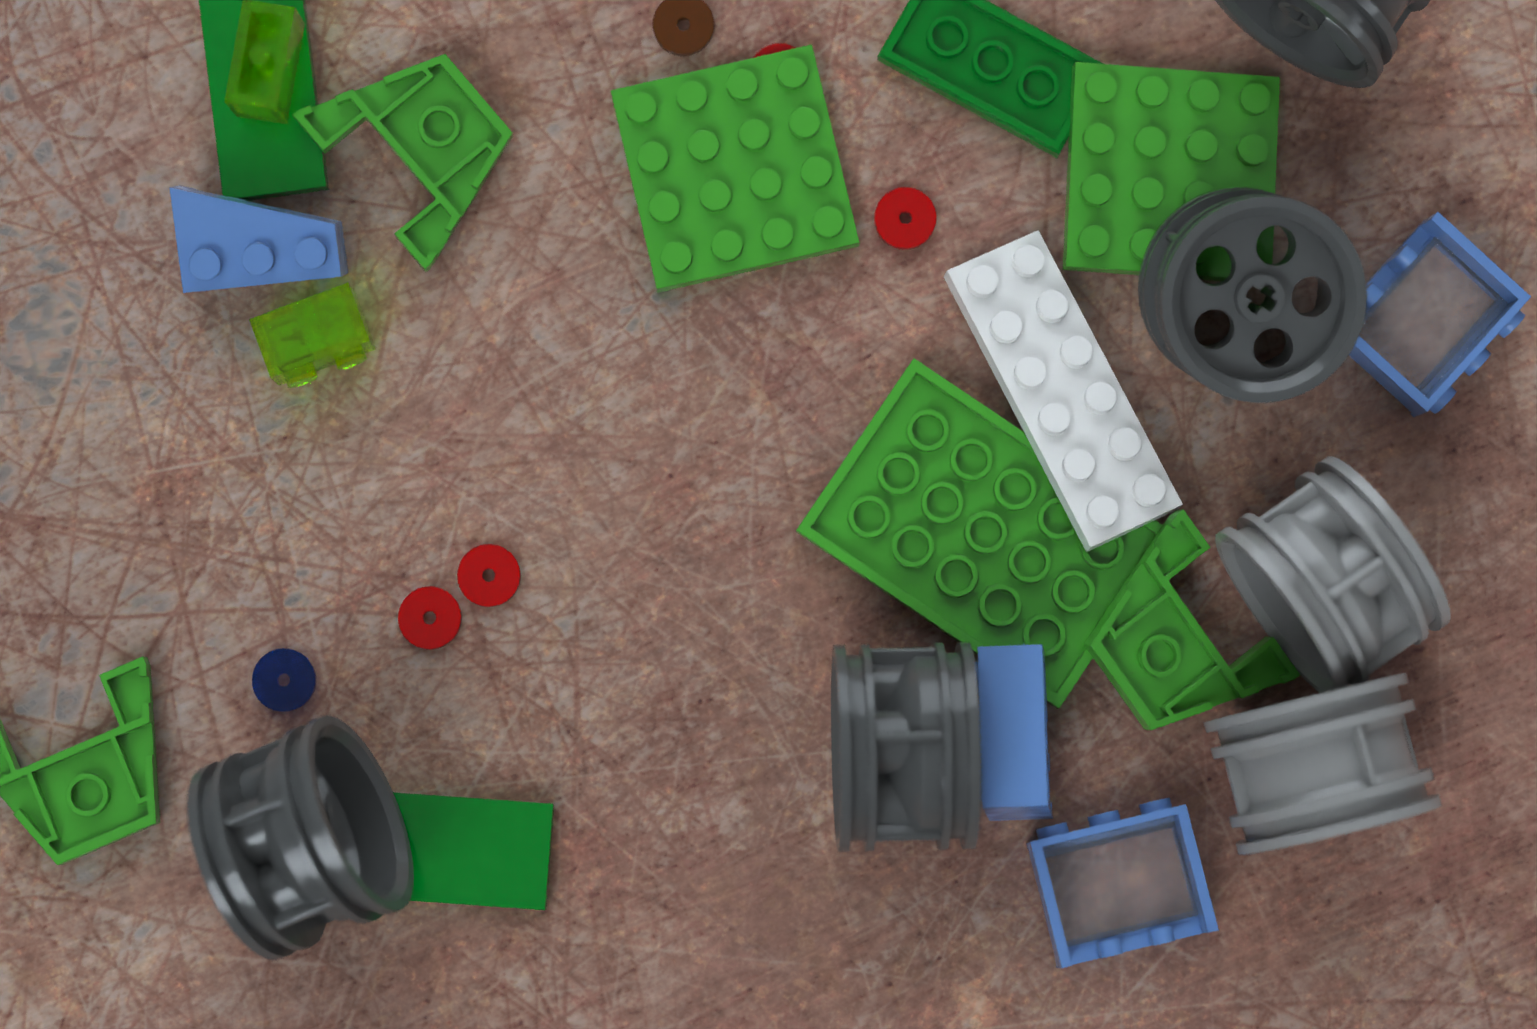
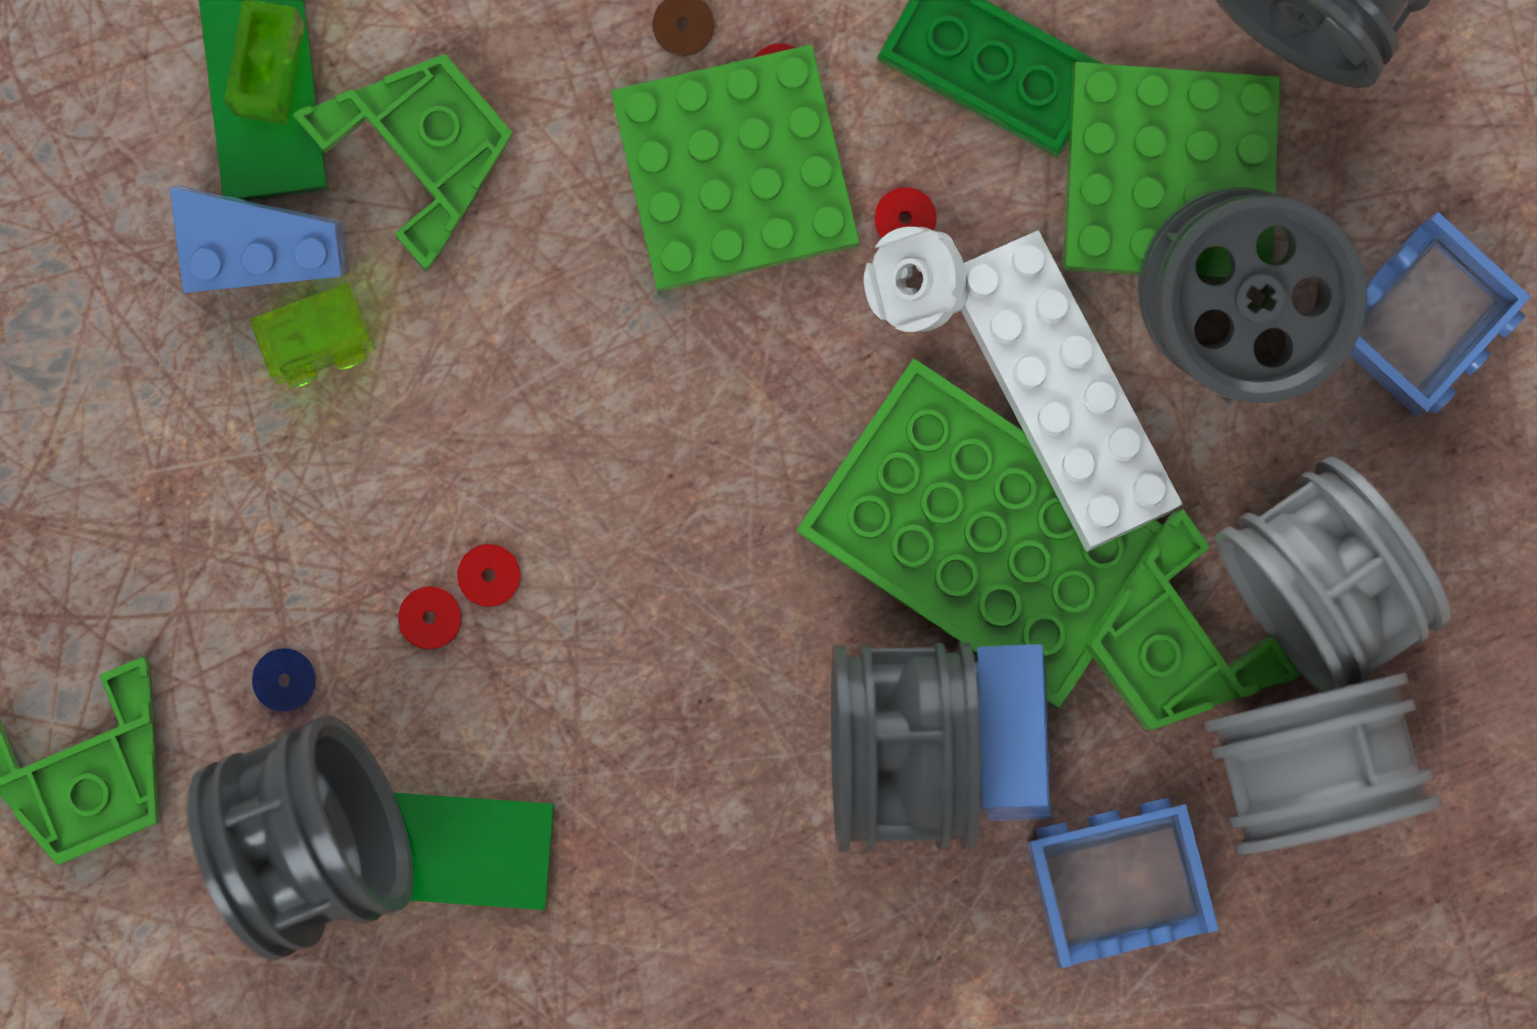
none -> white plate [864,227,967,332]

